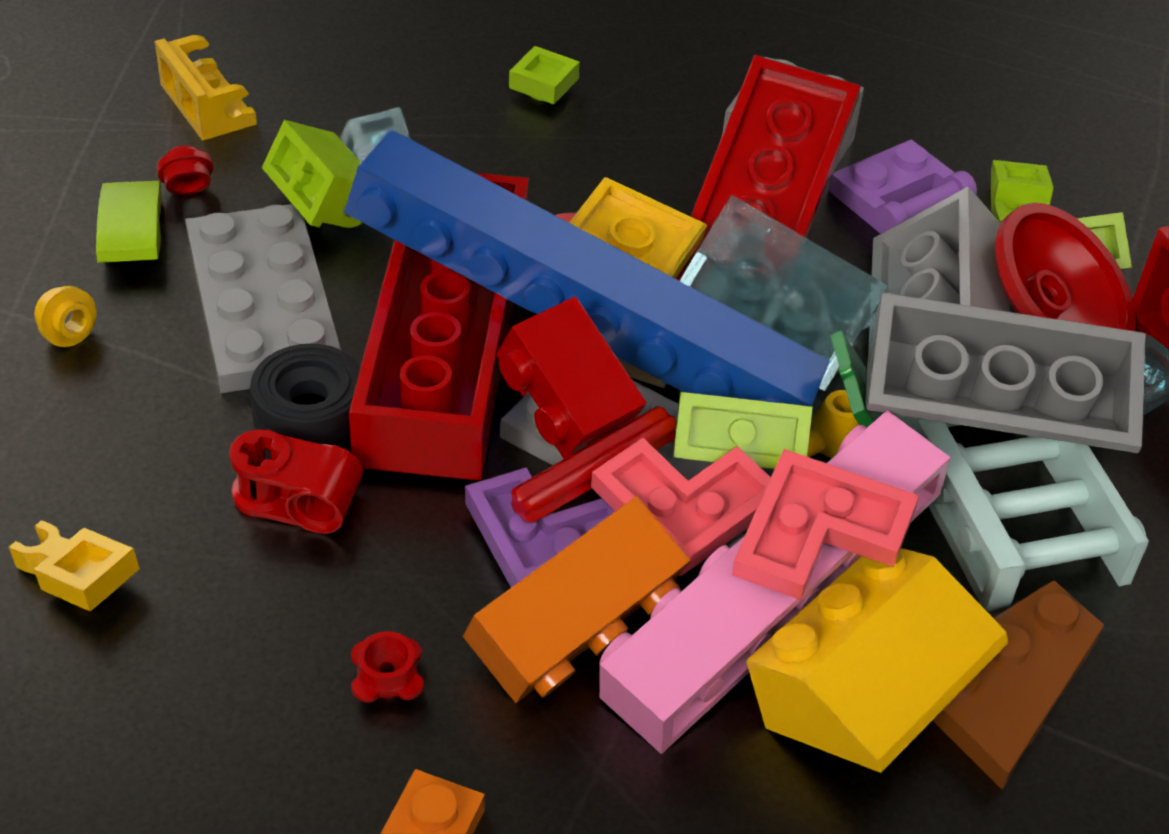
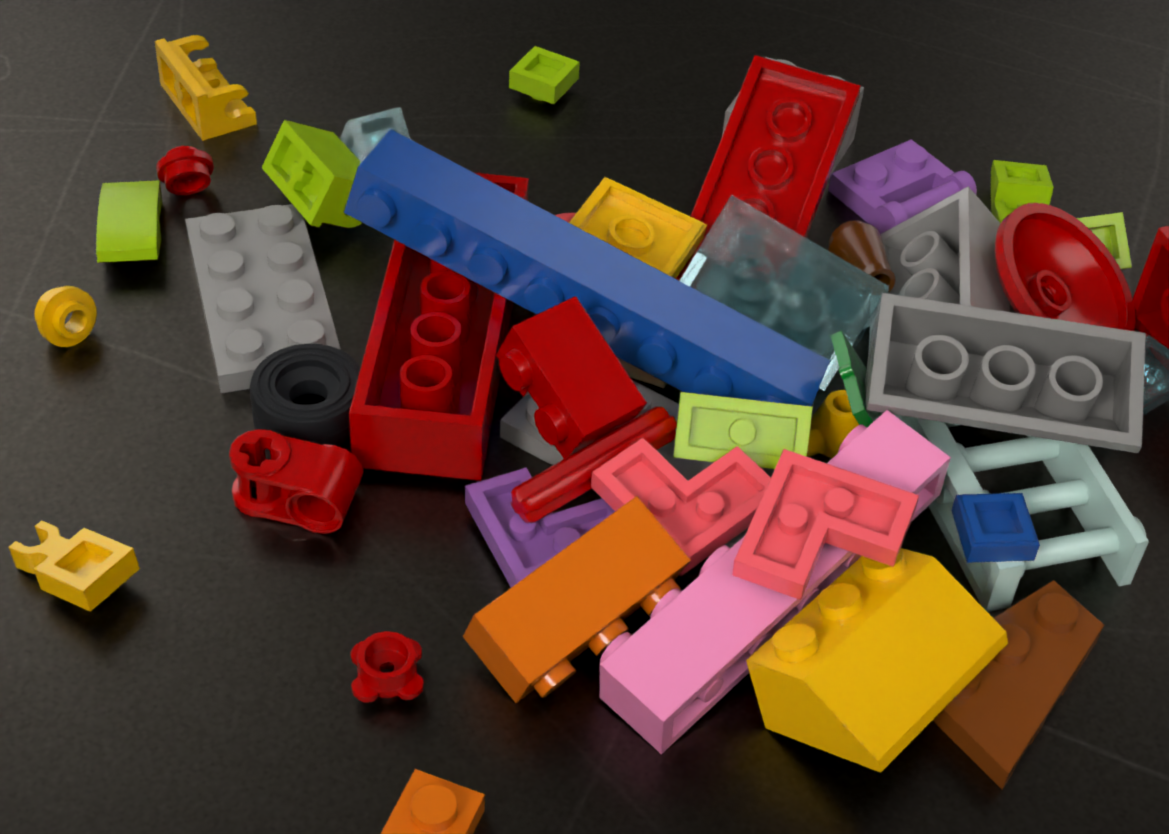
none -> reddish brown cone [828,220,896,298]
none -> blue tile [951,493,1040,563]

